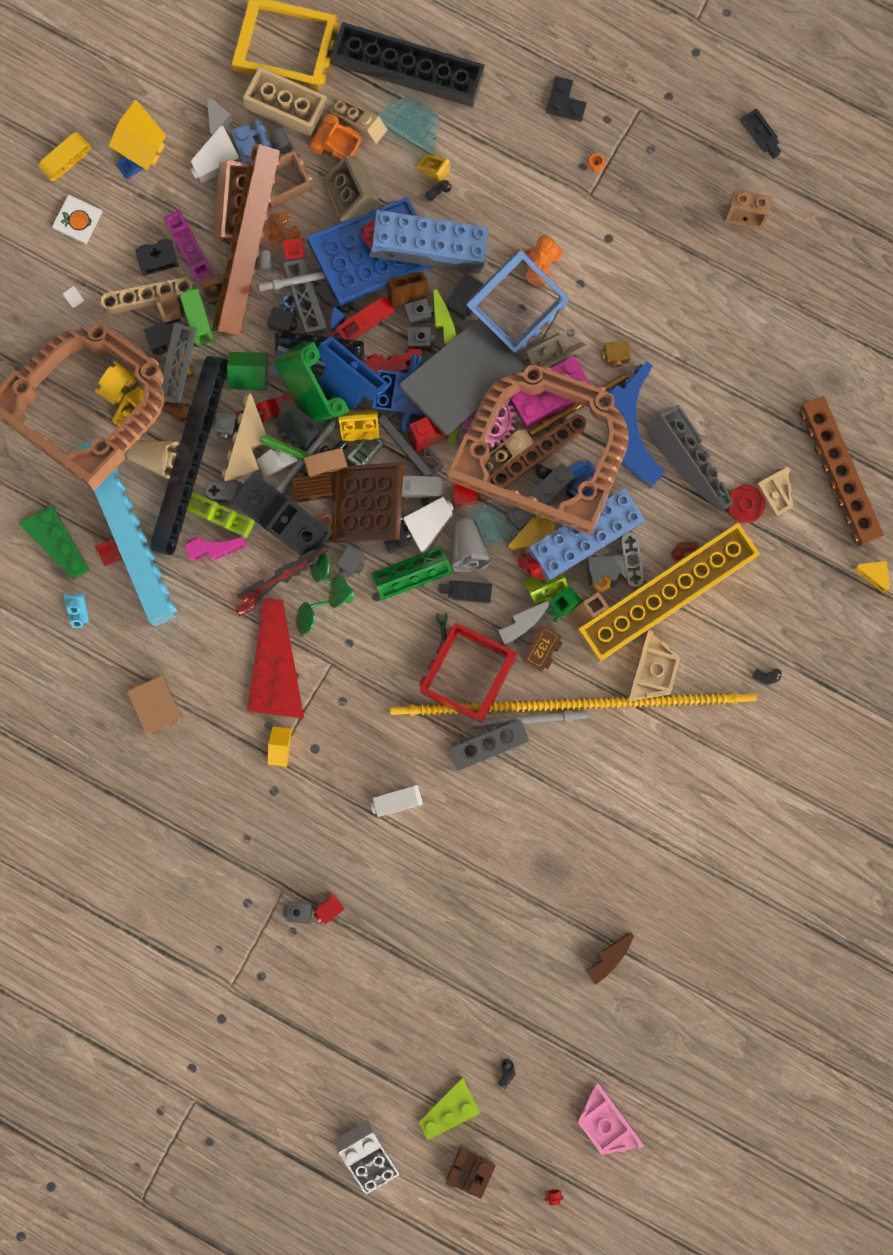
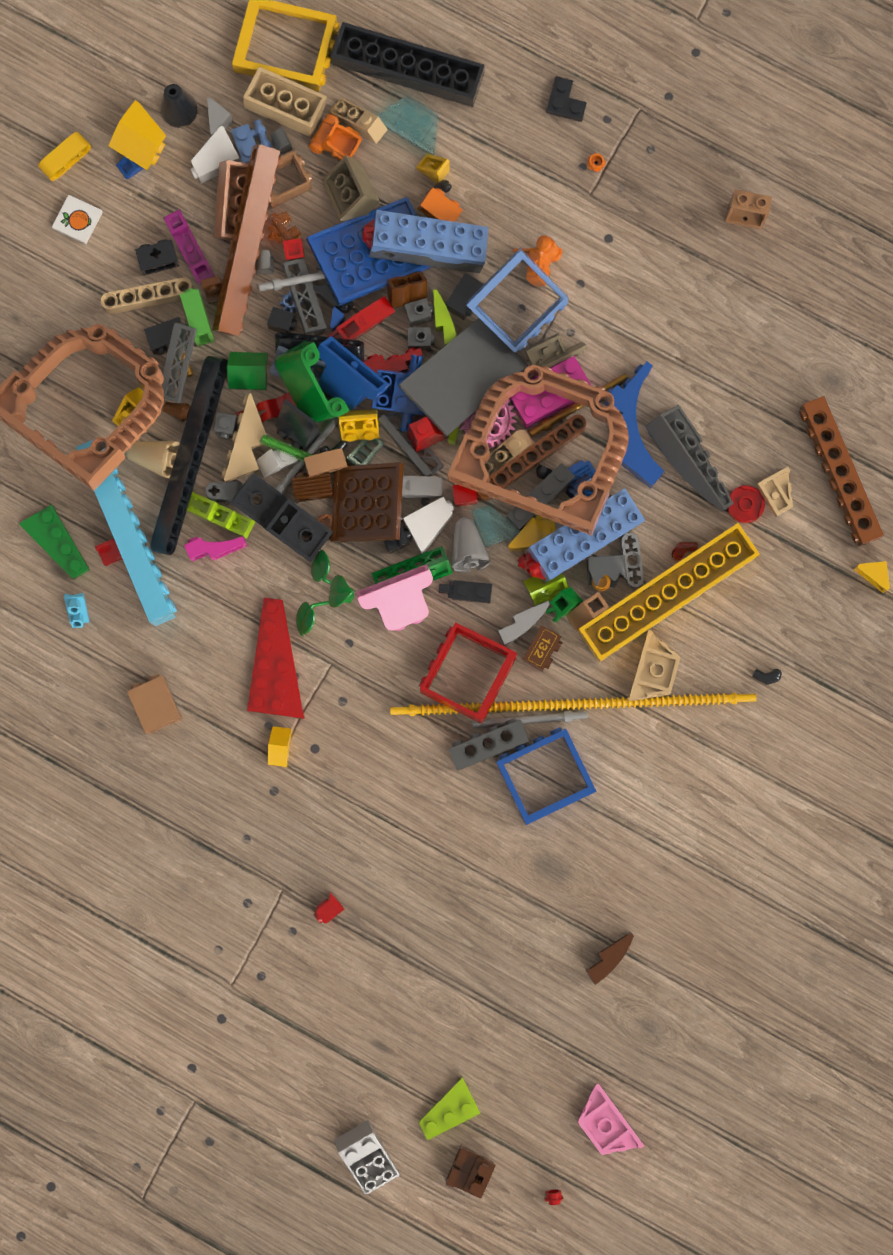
white sticker [63,286,84,308] -> none
yellow brick [95,361,137,405] -> none
medium nougat panel [156,291,182,323] -> none
clear red arm [235,592,258,616] -> none
pearl dark grey sword [237,544,329,603] -> none
dark grey brick [283,902,313,924] -> none
dark grey brick [337,546,365,577] -> none
white slope [370,785,423,817] -> none
dark green hand [436,612,448,640] -> none
black arm [498,1059,516,1089] -> none
pearl gold brick [601,340,630,368] -> none
black hinge [740,108,781,159] -> none
none -> black cone [161,84,198,128]
none -> bright pink brick [355,564,433,631]
none -> orange brick [416,187,463,222]
none -> blue window [496,727,597,825]

